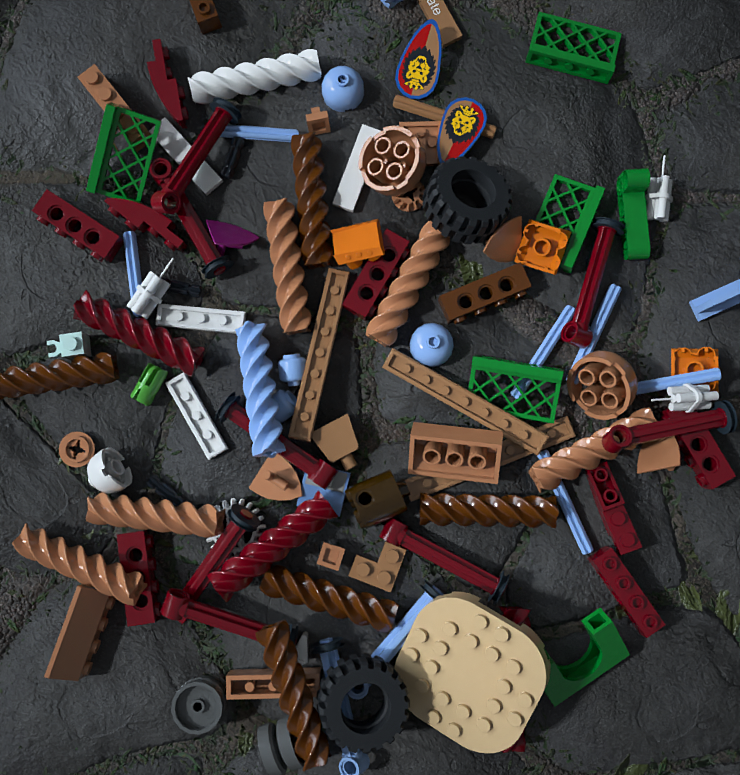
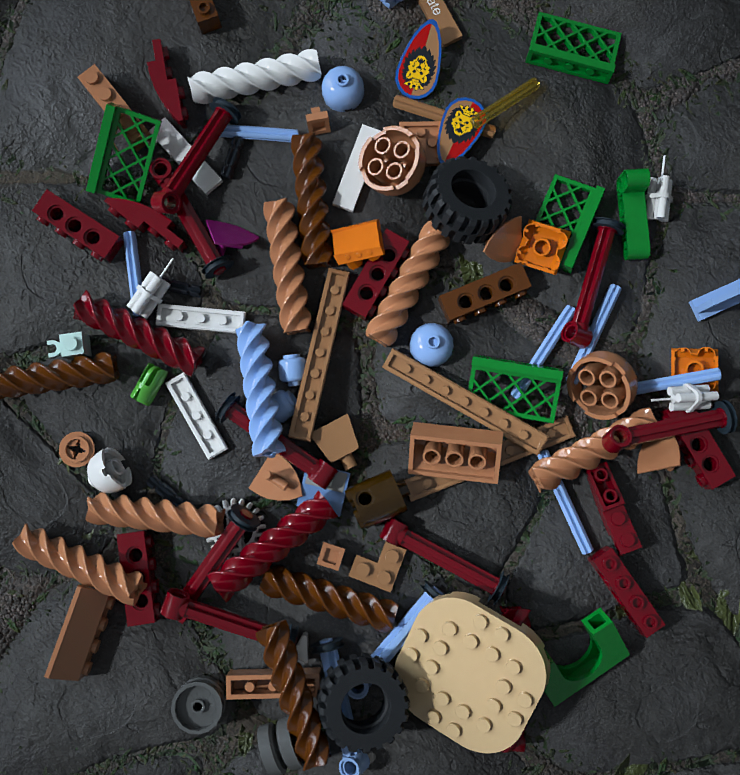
nougat gear [392,181,425,212] -> none
reddish brown piece [419,493,559,529] -> none
none -> clear yellow axle [470,78,540,129]

